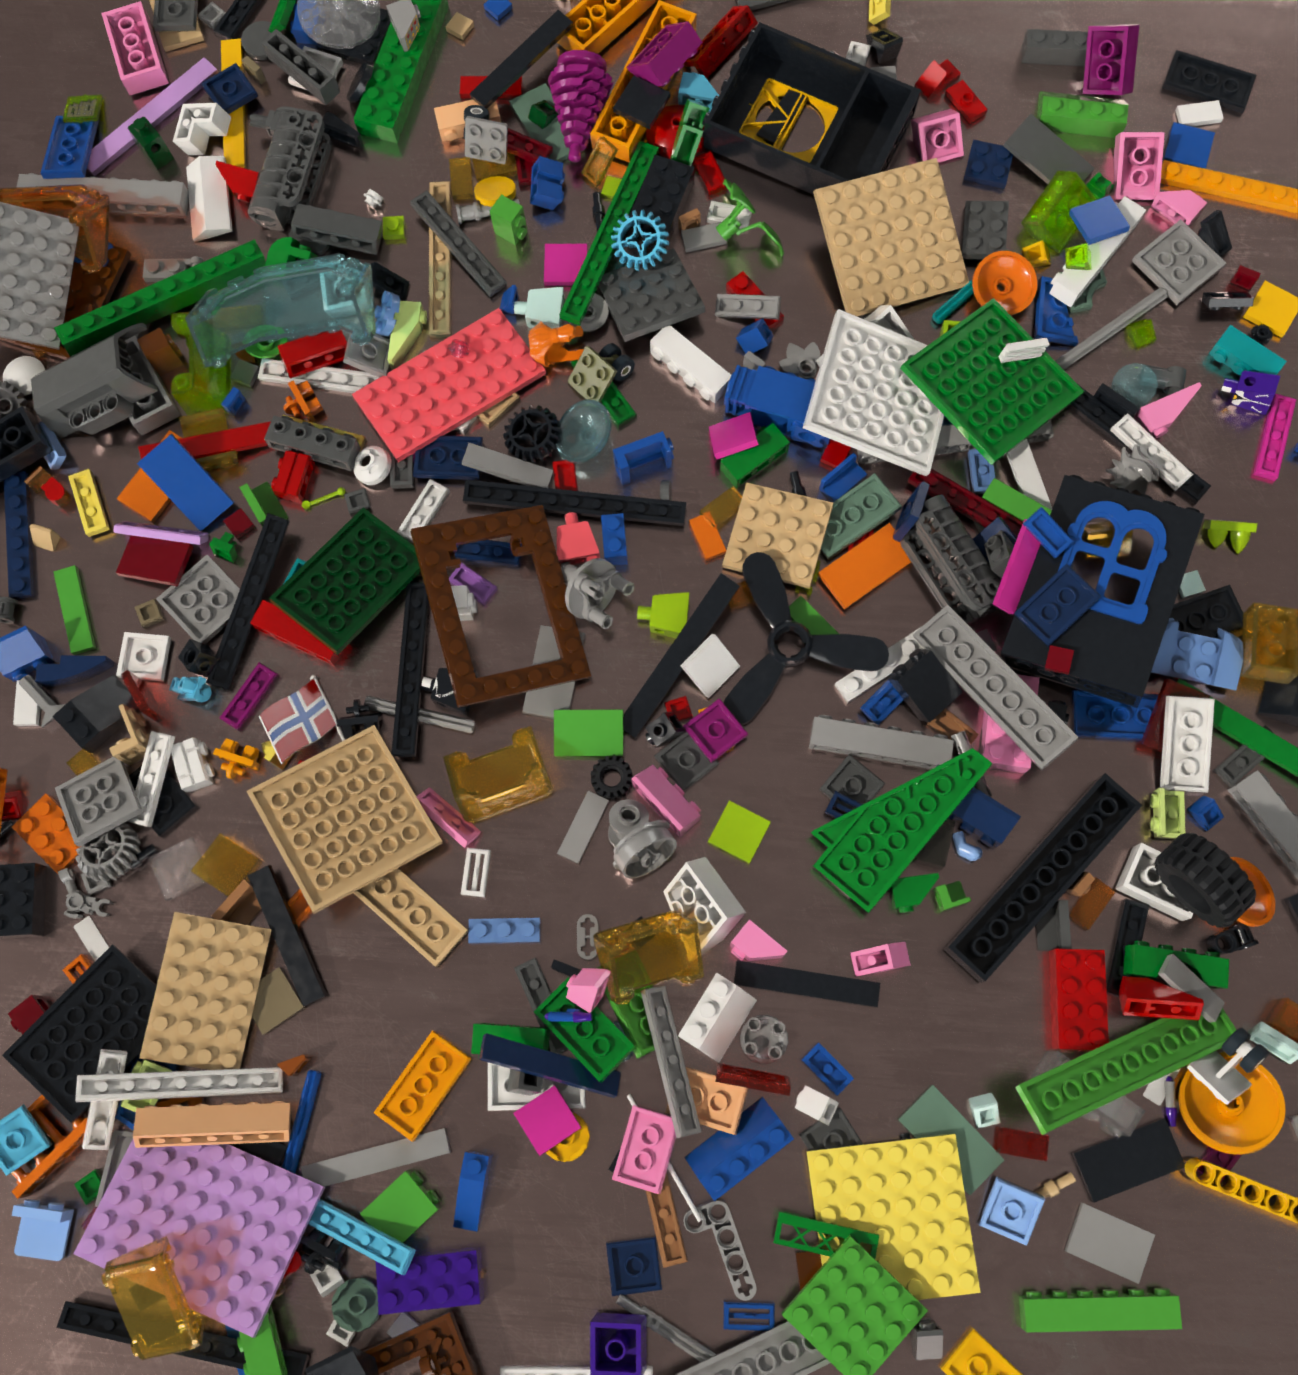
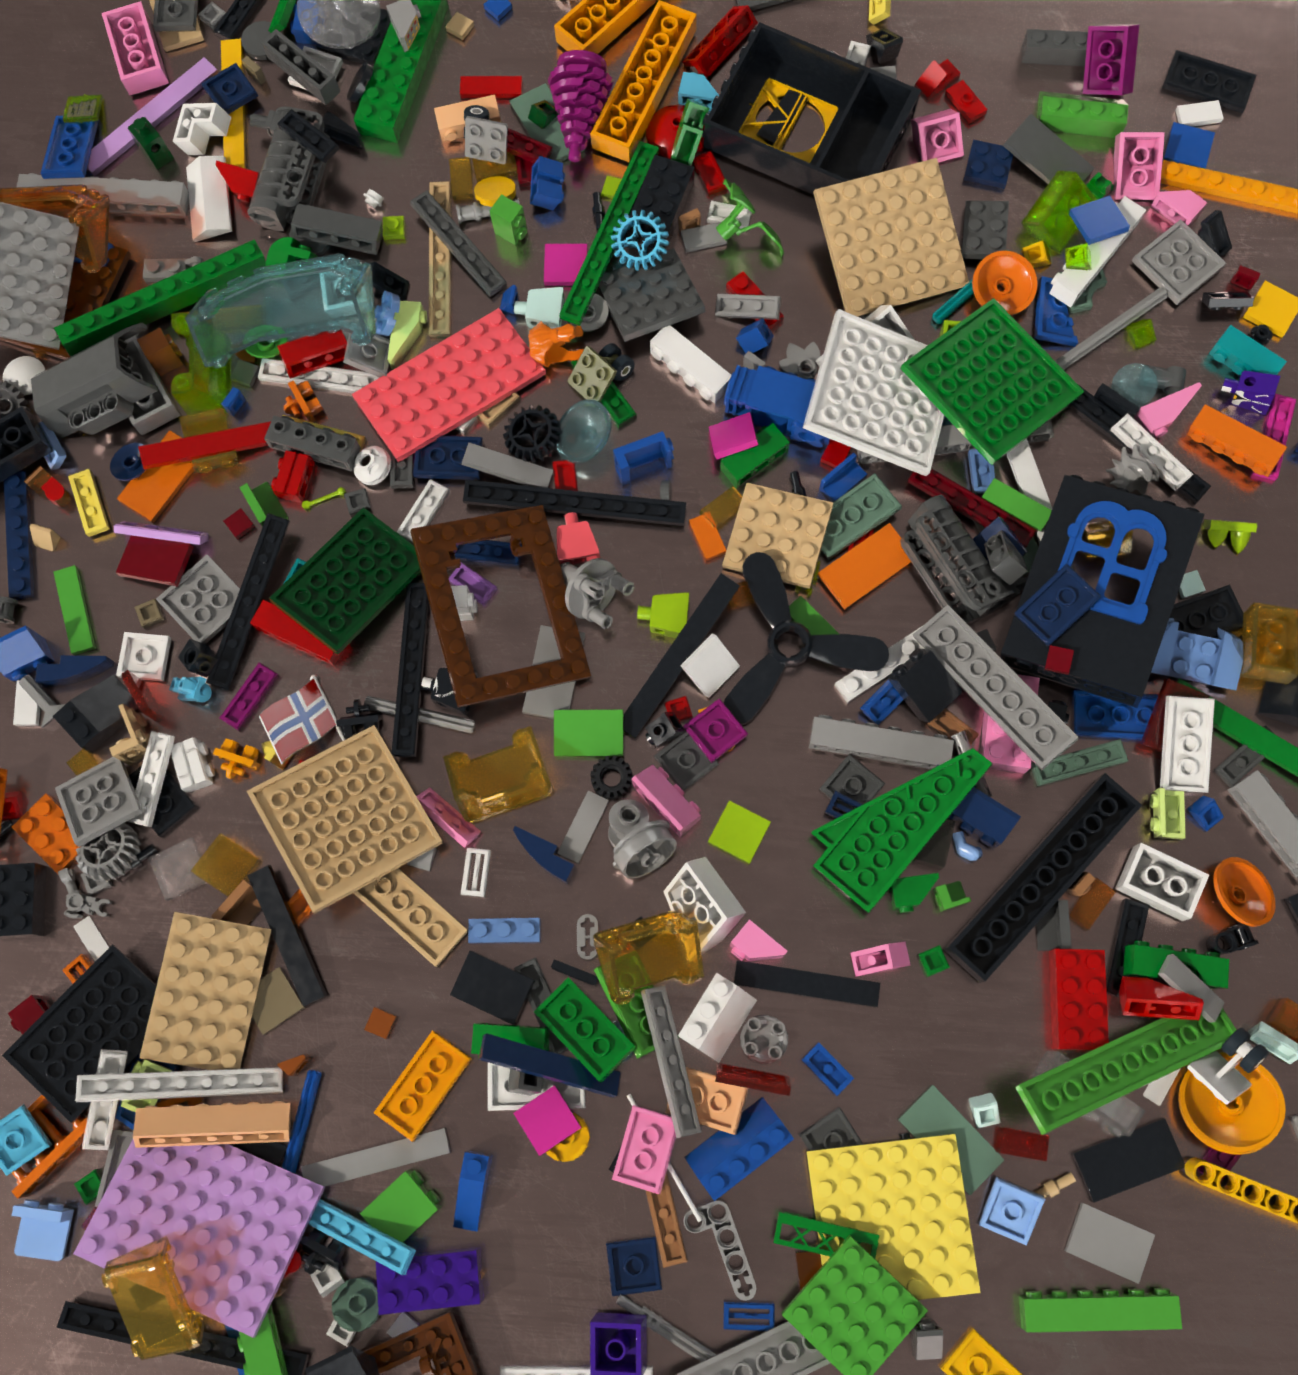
blue tile [137,434,234,532] -> none
green tile [209,532,238,563] -> none
clear pink plate [448,339,470,358] -> none
black tile [470,10,574,109] -> none
piece [544,1009,593,1023] -> none
bright pink slope [566,968,611,1013] -> none
clear yellow tile [581,136,618,186] -> none
blue brick [601,513,628,566] -> none
black tile [613,75,671,129] -> none
magenta slope [626,21,702,87] -> none
white brick [795,1085,839,1126] -> none
dark blue tile [893,481,930,542] -> none
dark pink tile [993,519,1041,614] -> none
white tile [998,338,1050,363] -> none
blue tile [1023,507,1074,558] -> none
black tyre [1155,833,1256,928] -> none
piece [1164,1076,1179,1127] -> none
none -> dark blue dish [110,443,147,481]
none -> black tile [277,109,339,163]
none -> dark orange tile [364,1007,397,1039]
none -> light grey slope [407,848,437,871]
none -> black tile [450,950,535,1025]
none -> dark blue slope [513,826,576,884]
none -> green tile [917,945,950,977]
none -> sand green tile [1031,739,1128,787]
none -> orange brick [1187,404,1287,477]

